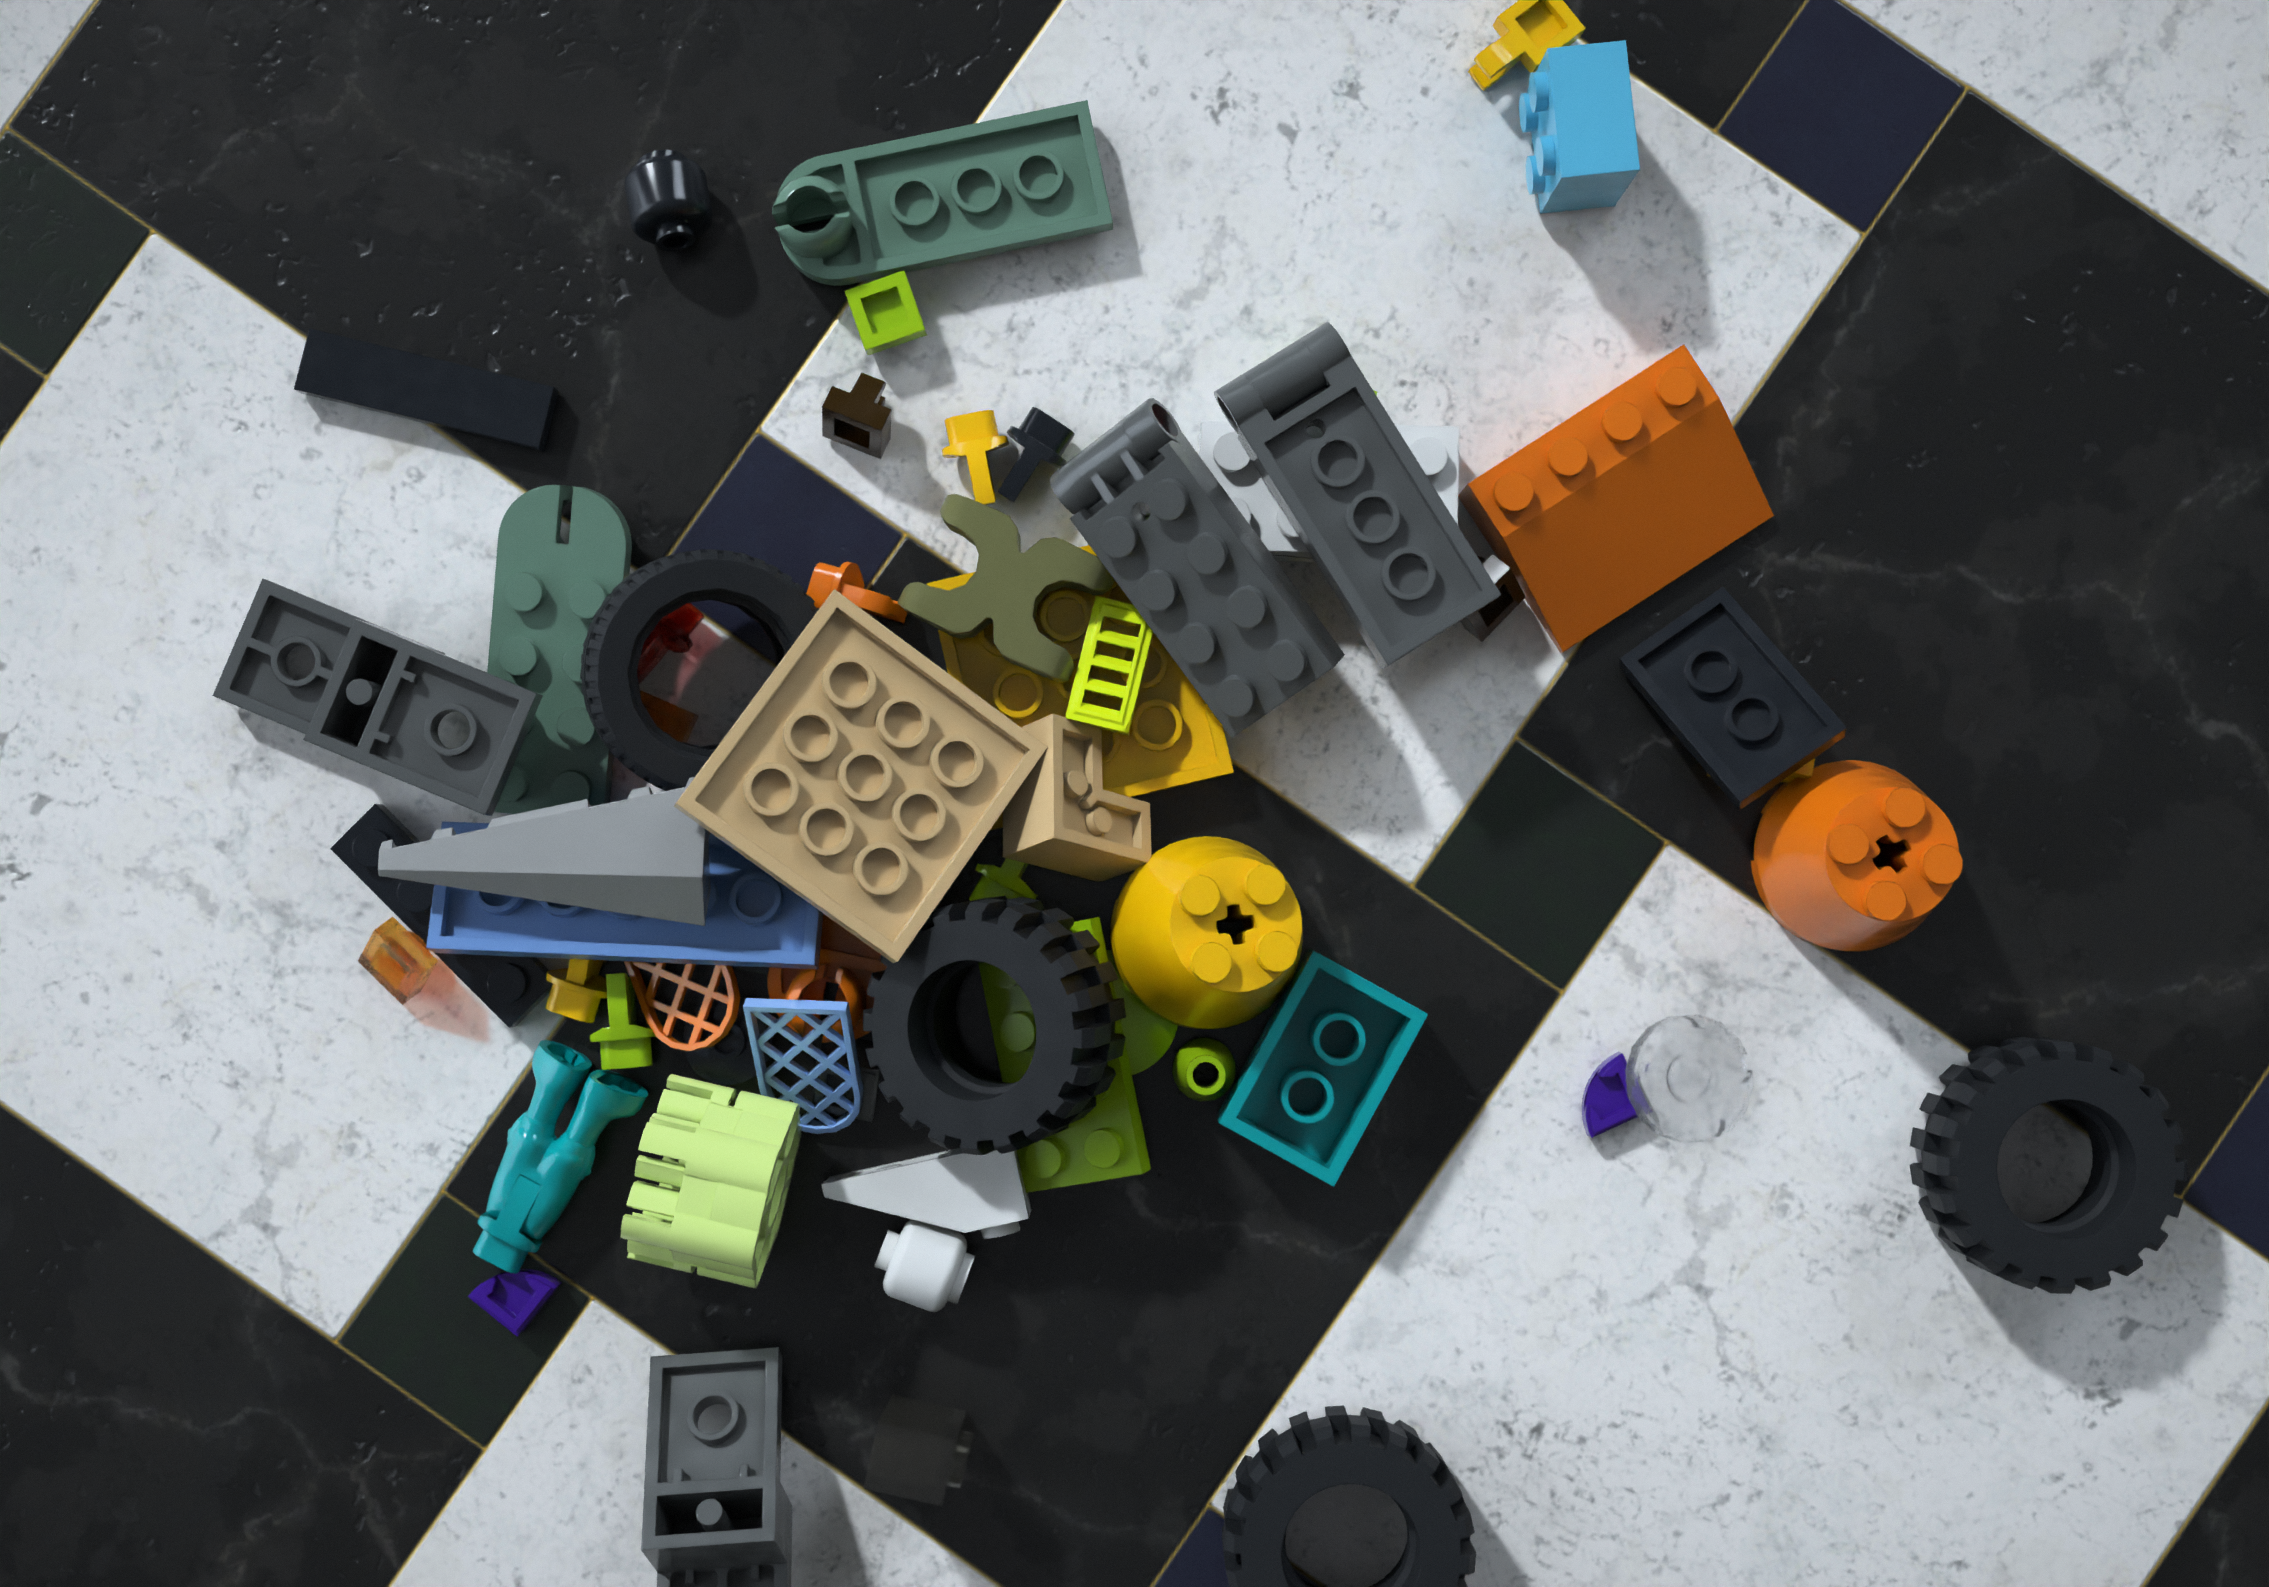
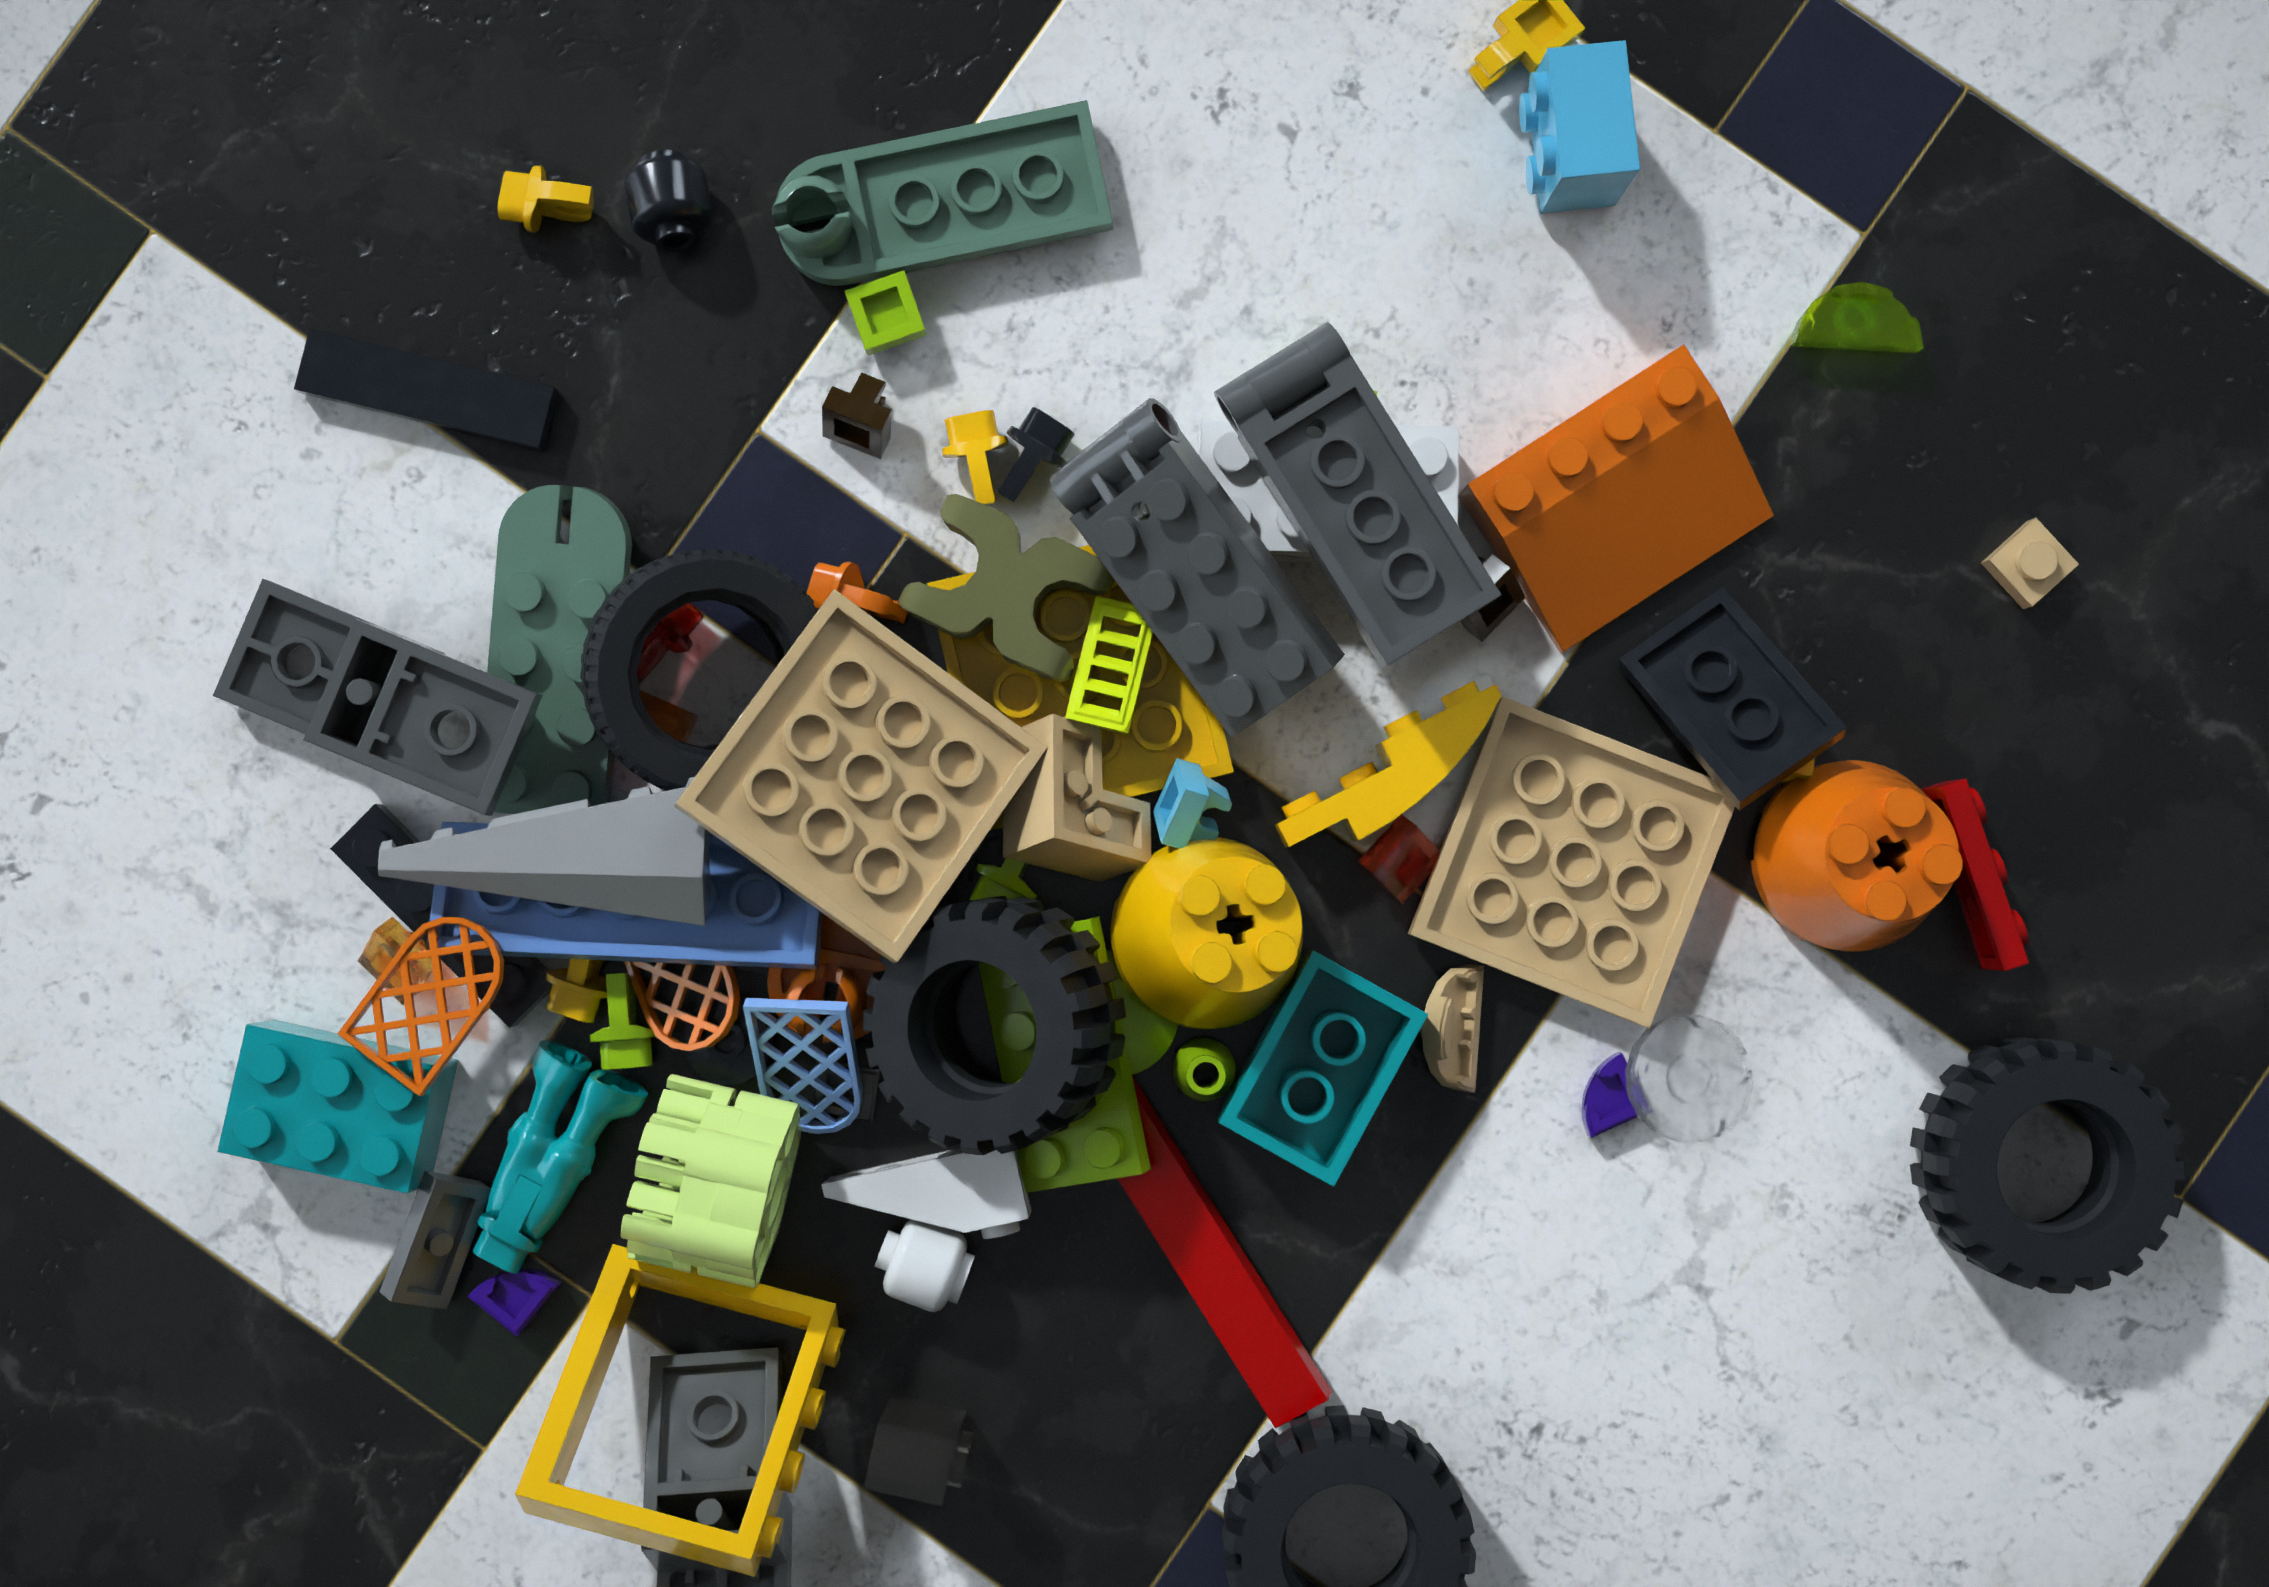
none -> teal brick [217,1020,458,1194]
none -> orange window [337,917,504,1096]
none -> dark grey plate [380,1171,491,1309]
none -> yellow piece [498,165,594,233]
none -> yellow window [515,1244,846,1577]
none -> red tile [1117,1076,1332,1429]
none -> medium azure tile [1153,758,1232,849]
none -> yellow slope [1274,681,1502,848]
none -> clear red plate [1358,814,1440,904]
none -> tan plate [1408,696,1735,1028]
none -> tan plate [1420,964,1484,1093]
none -> clear neon green plate [1790,282,1923,353]
none -> red plate [1921,778,2029,971]
none -> tan plate [1981,517,2079,609]

